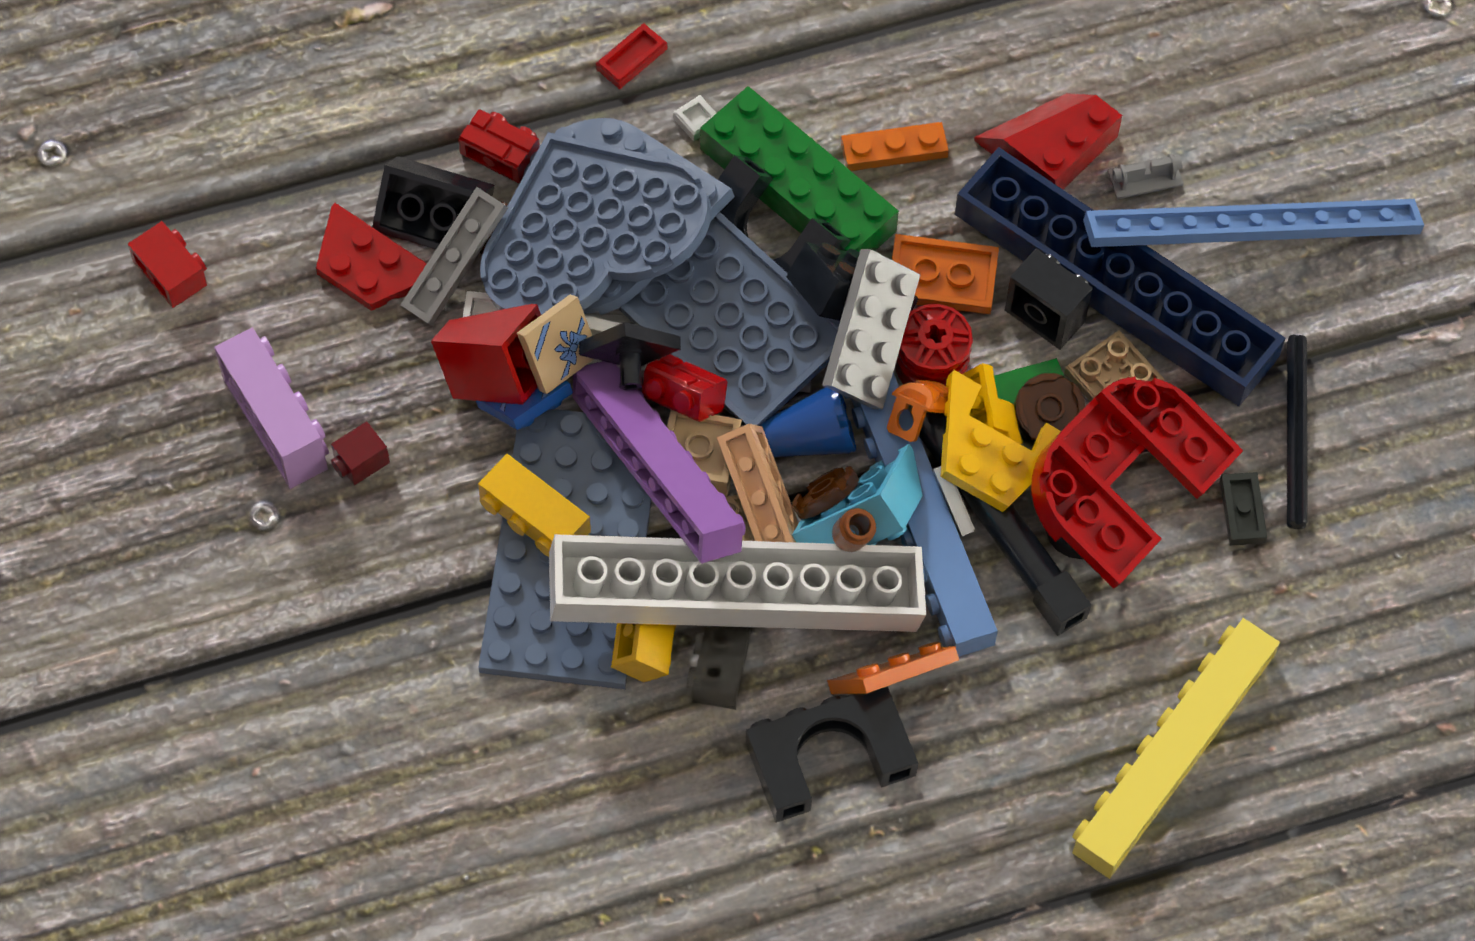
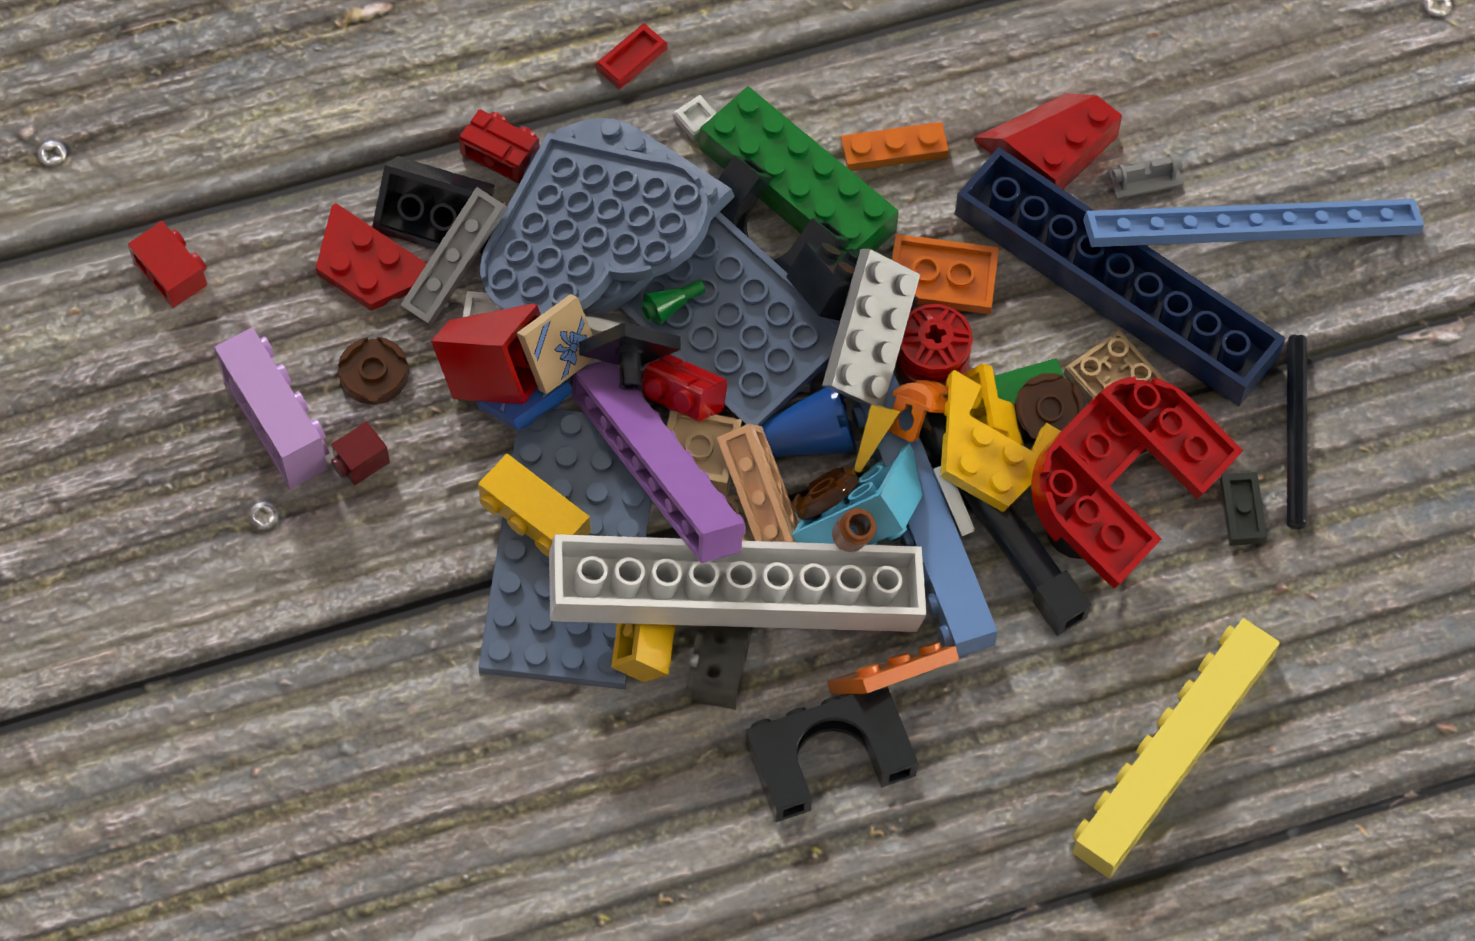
black brick [1004,248,1093,350] -> none
none -> reddish brown tile [338,337,409,405]
none -> green cone [641,280,706,326]
none -> yellow piece [854,404,901,472]

